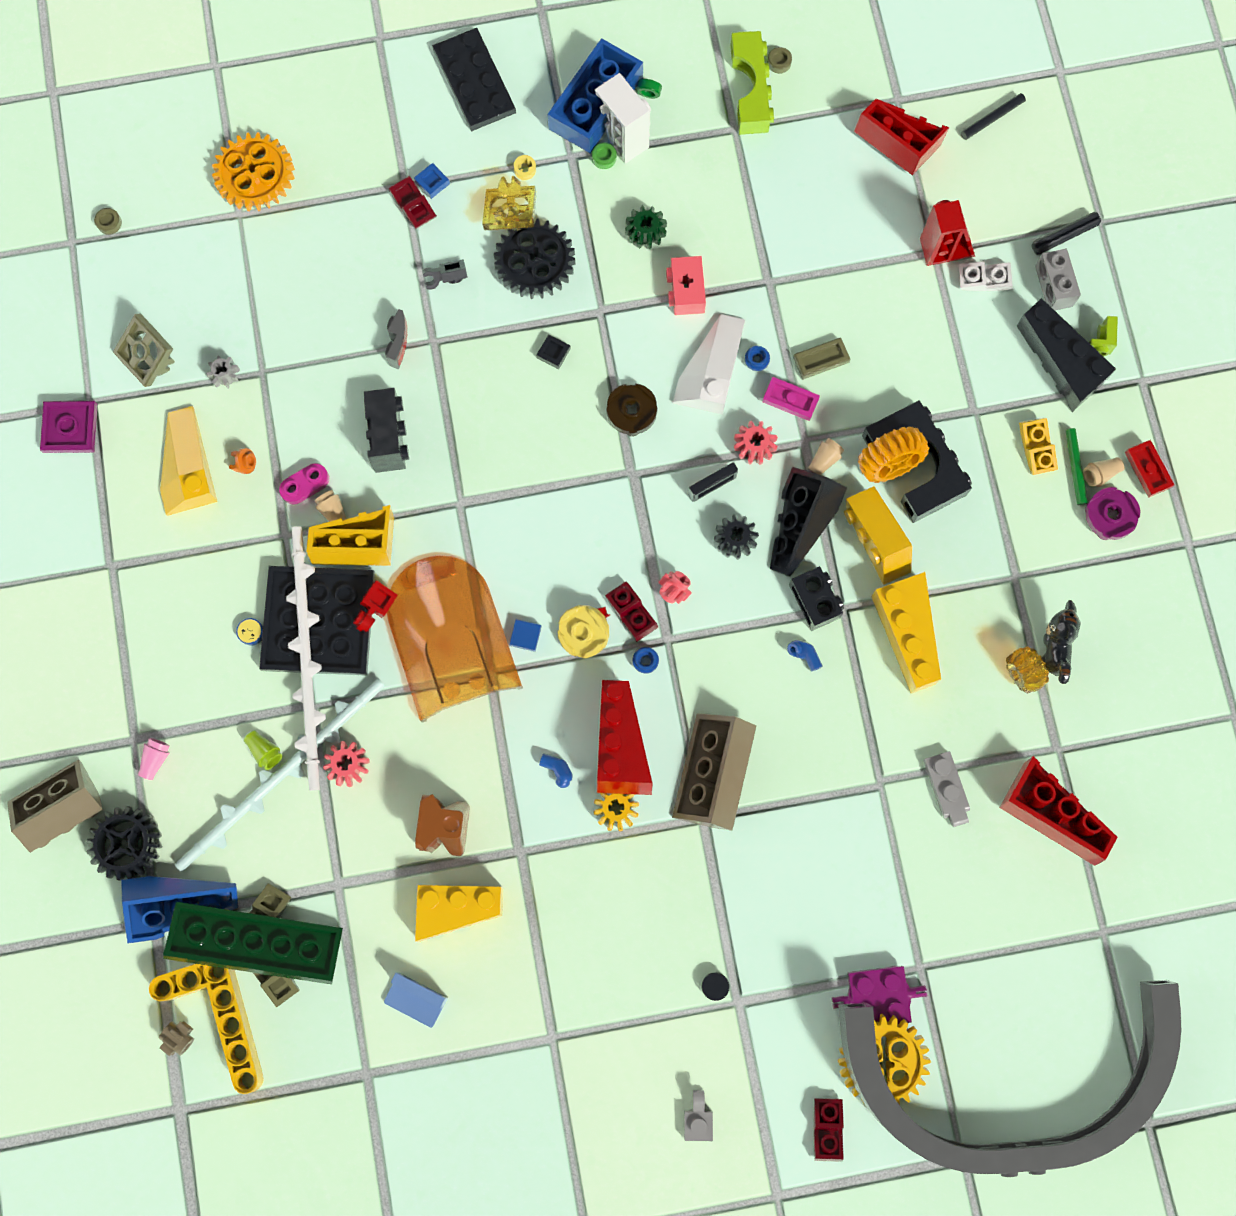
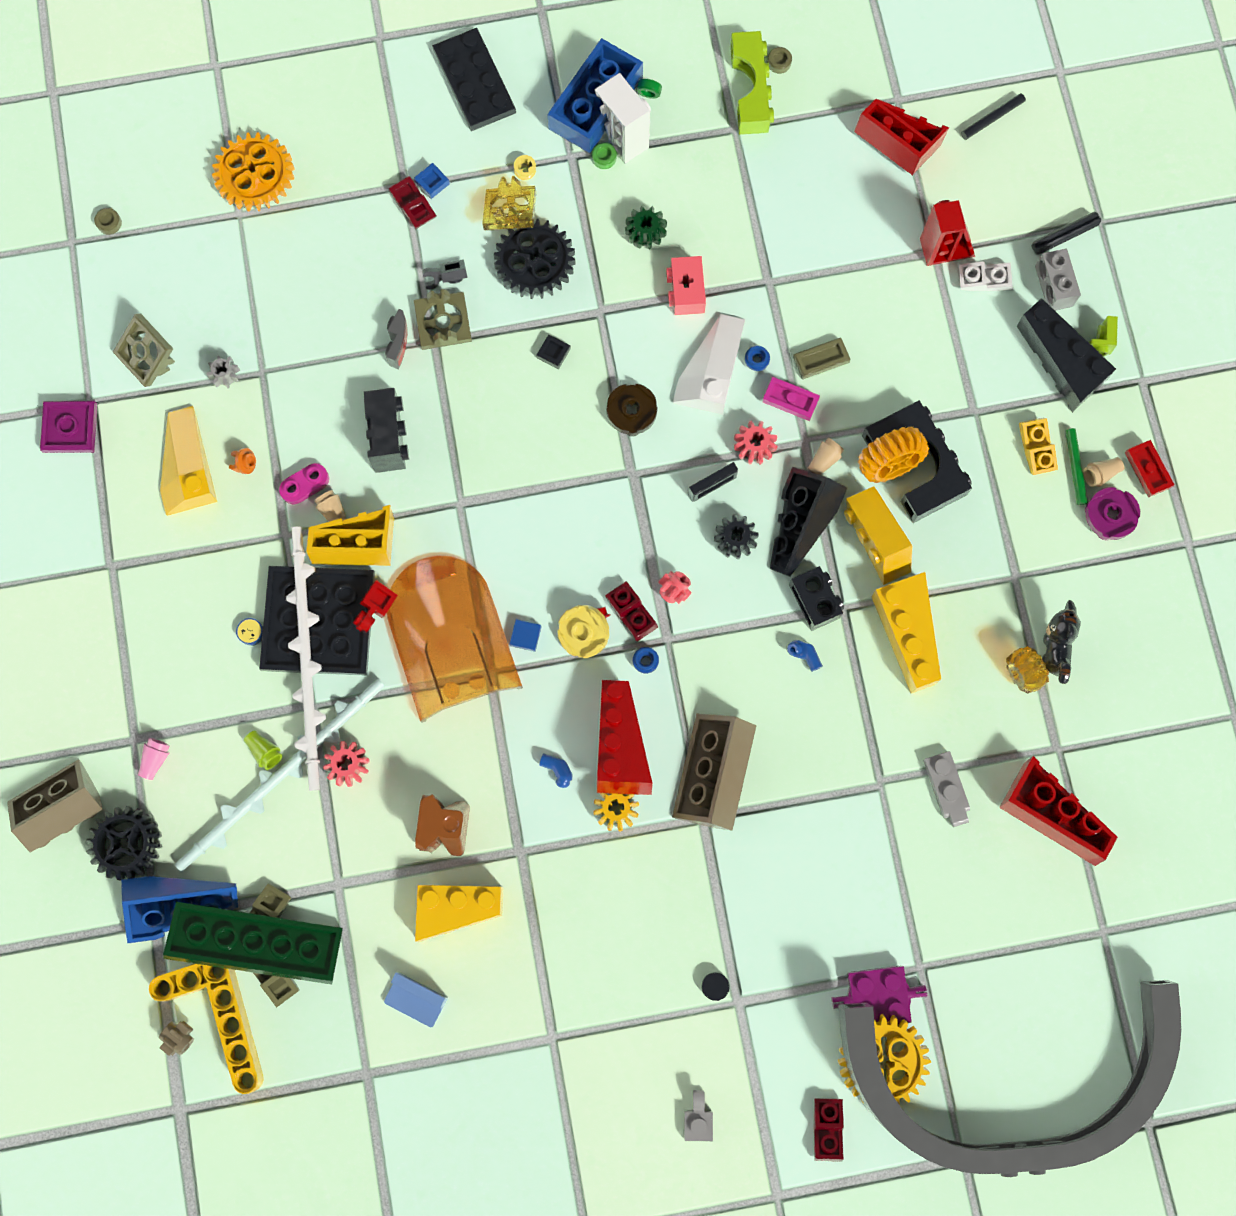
none -> olive piece [414,289,472,350]

